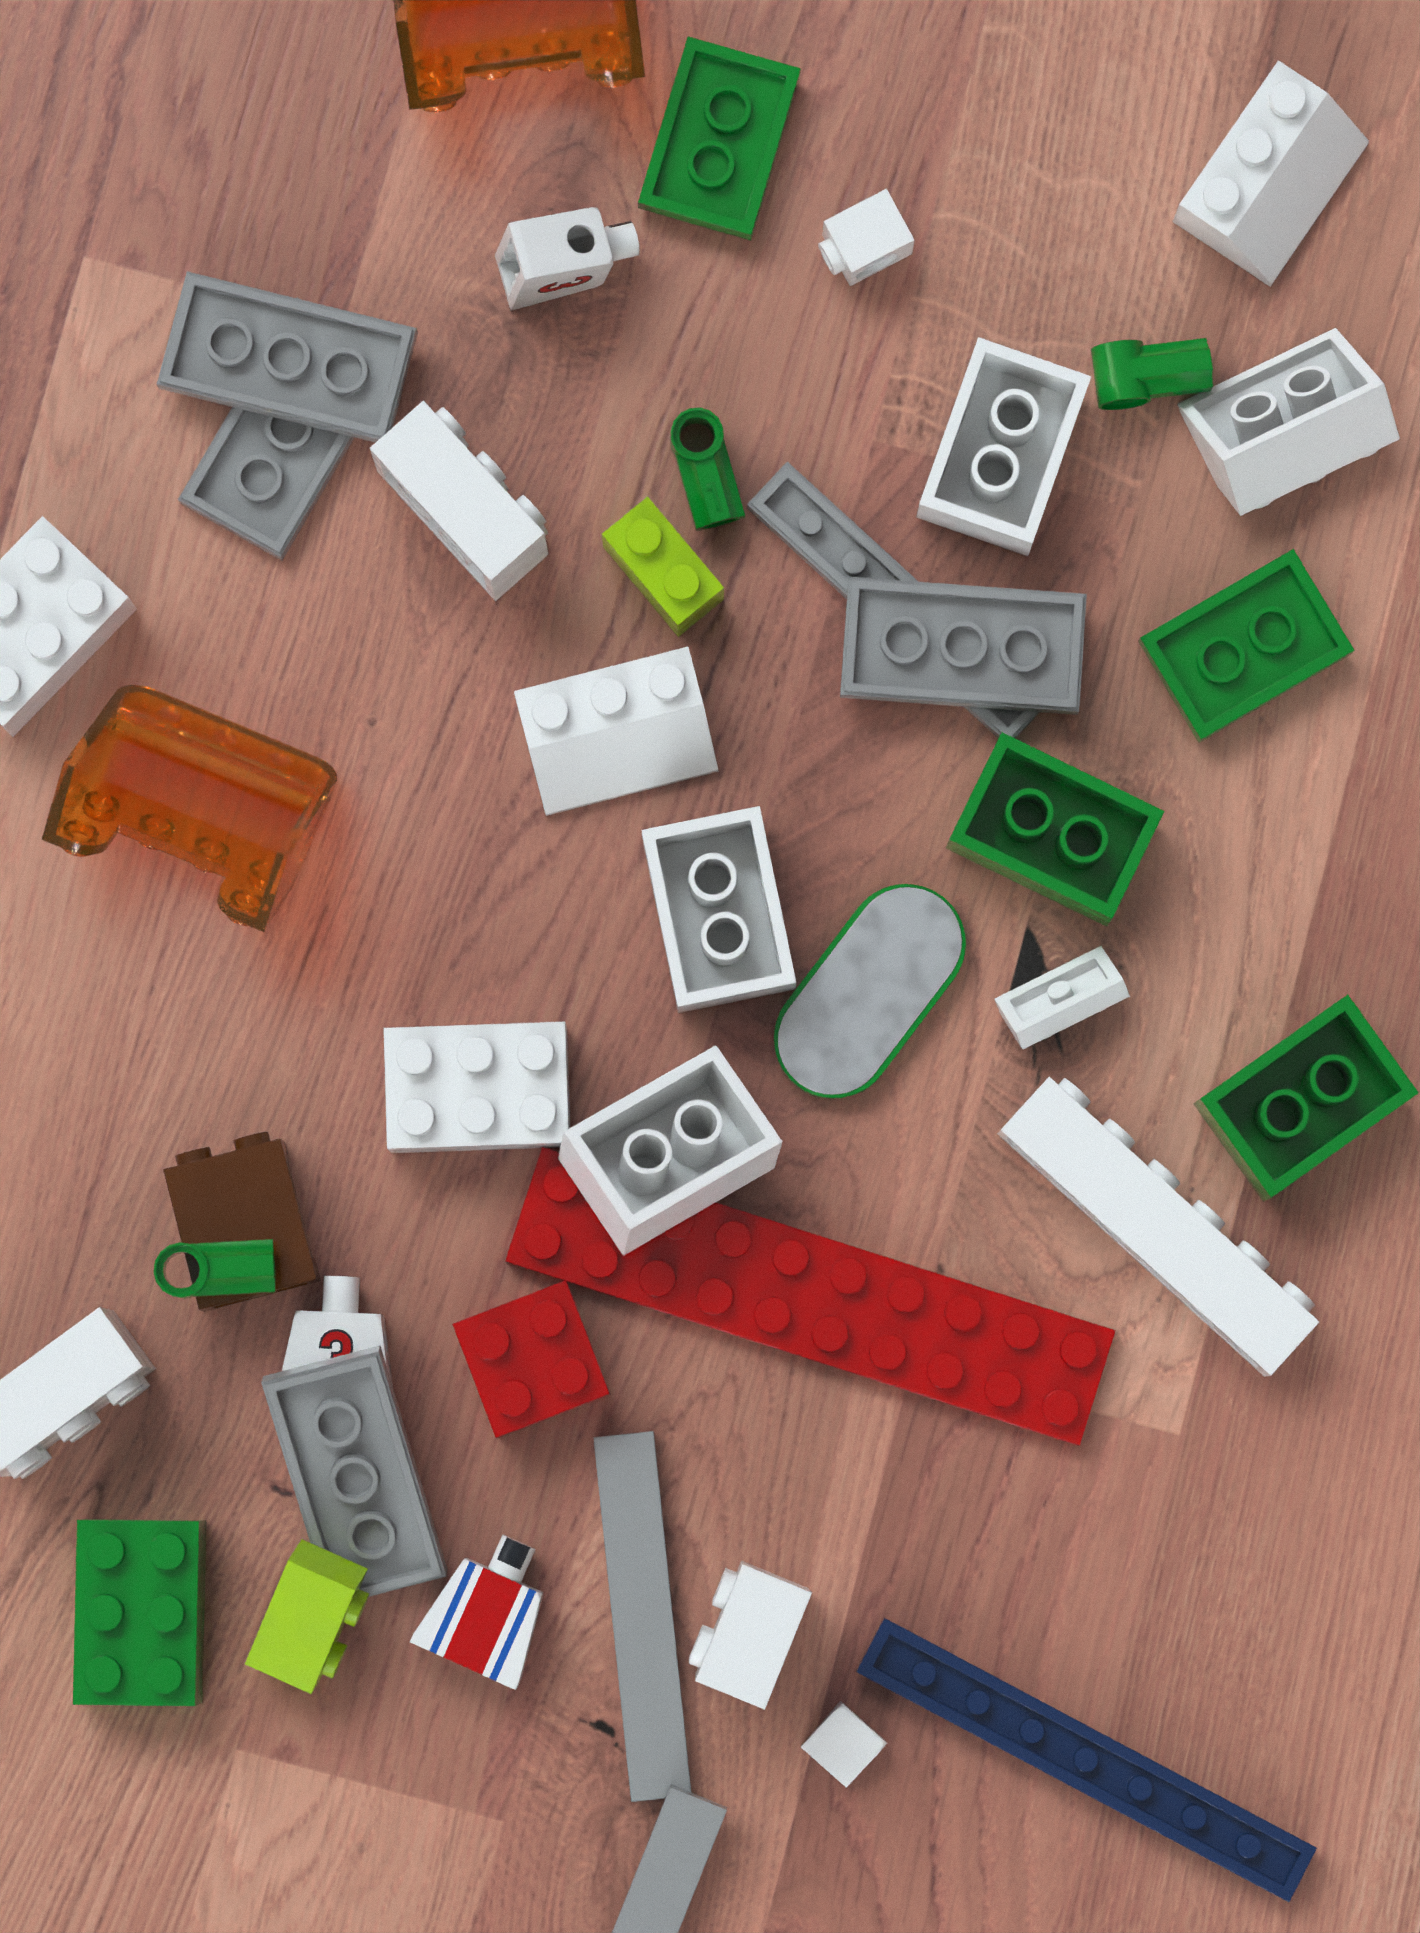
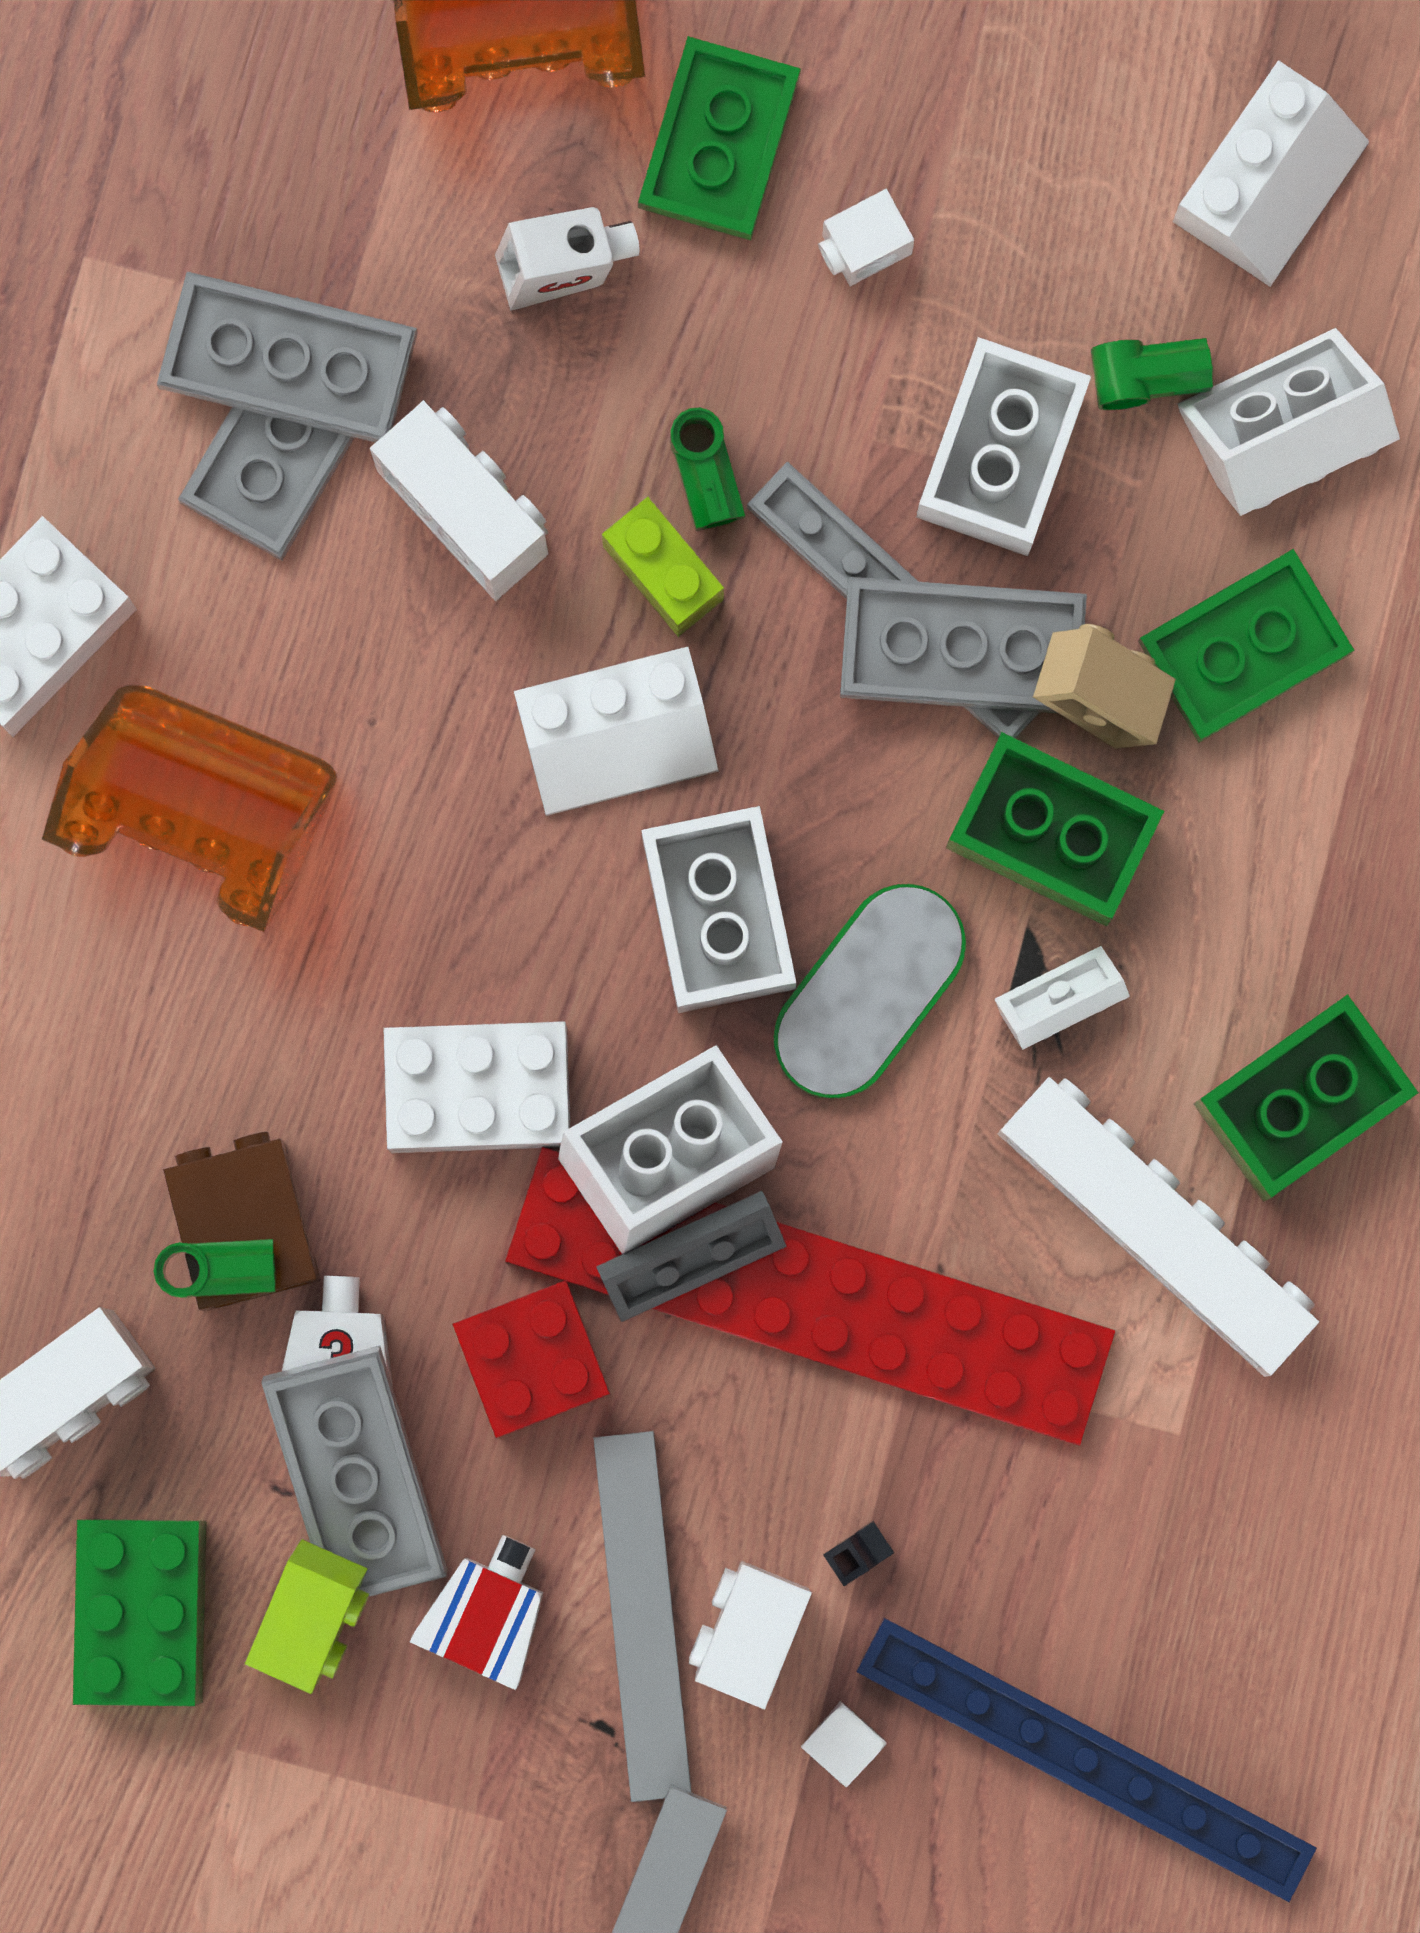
none -> dark grey plate [596,1191,787,1322]
none -> black piece [823,1521,894,1586]
none -> tan brick [1033,624,1176,748]

